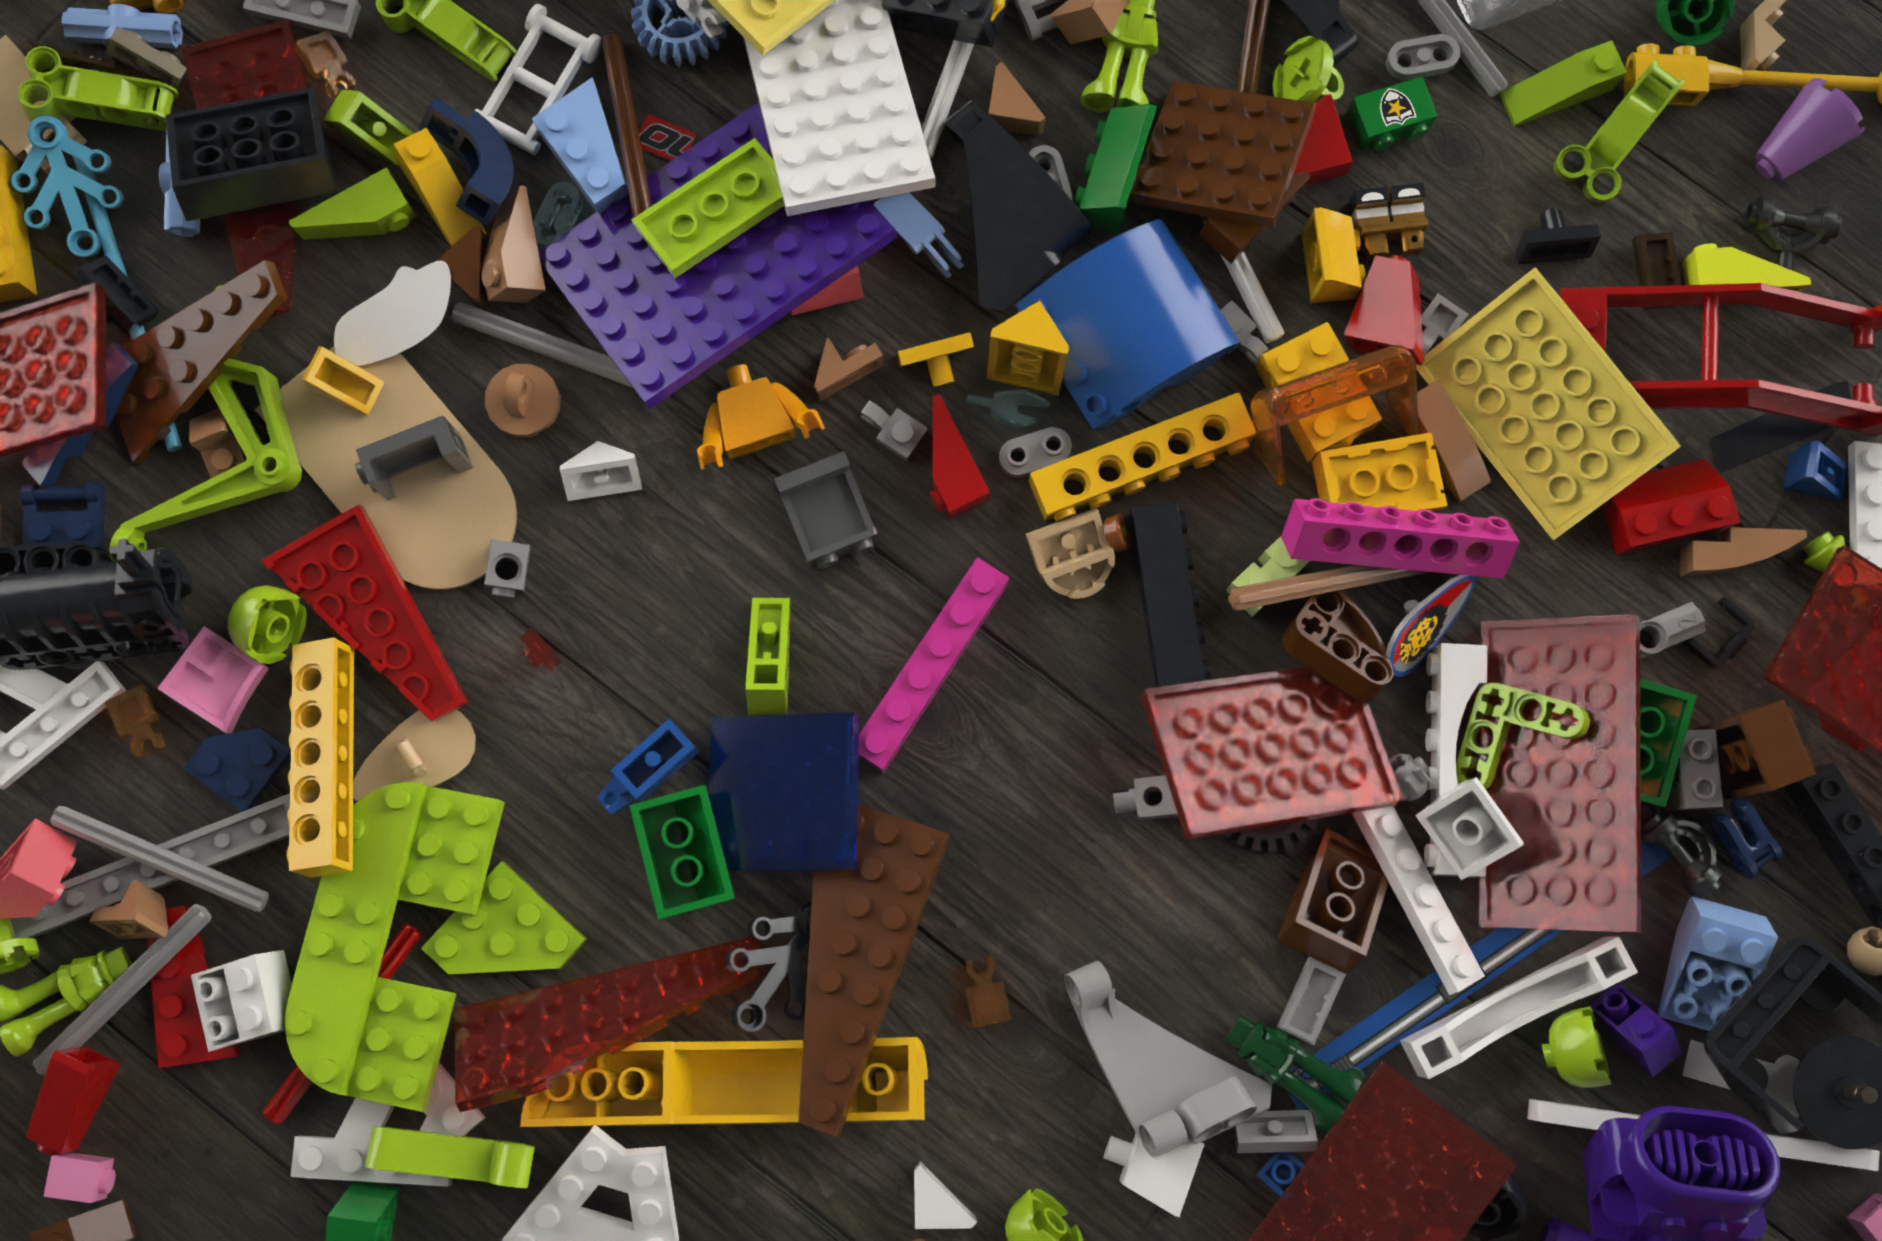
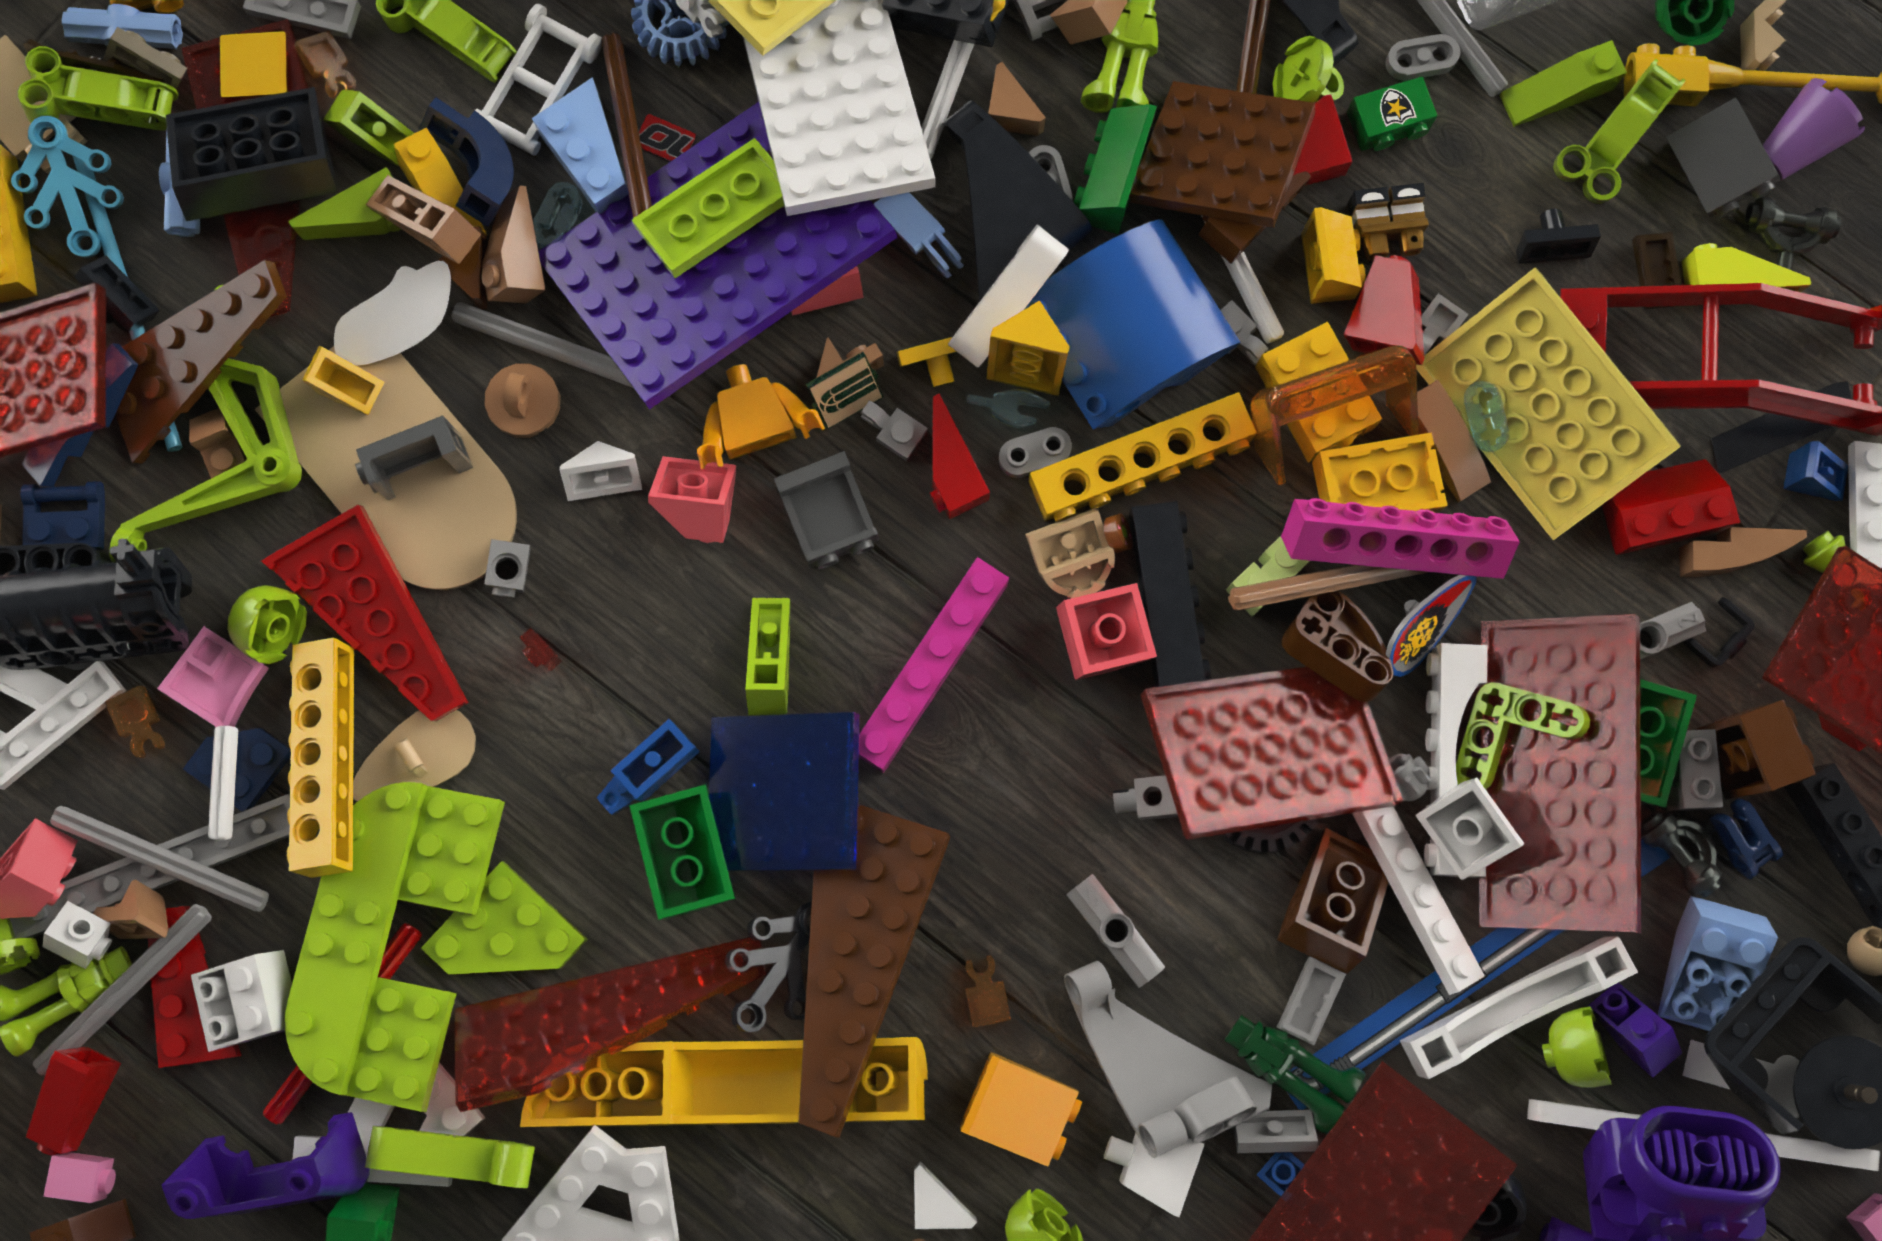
none -> white brick [42,901,112,969]
none -> dark purple windscreen [161,1112,370,1219]
none -> white axle [208,726,238,841]
none -> yellow sticker [220,32,287,97]
none -> medium nougat slope [366,175,481,264]
none -> coral slope [648,456,736,543]
none -> piece [806,352,884,429]
none -> white beam [948,224,1069,368]
none -> light orange slope [960,1051,1082,1167]
none -> coral slope [1056,583,1157,681]
none -> light grey piece [1066,874,1165,988]
none -> clear light blue beam [1464,381,1509,452]
none -> dark grey brick [1666,98,1781,218]

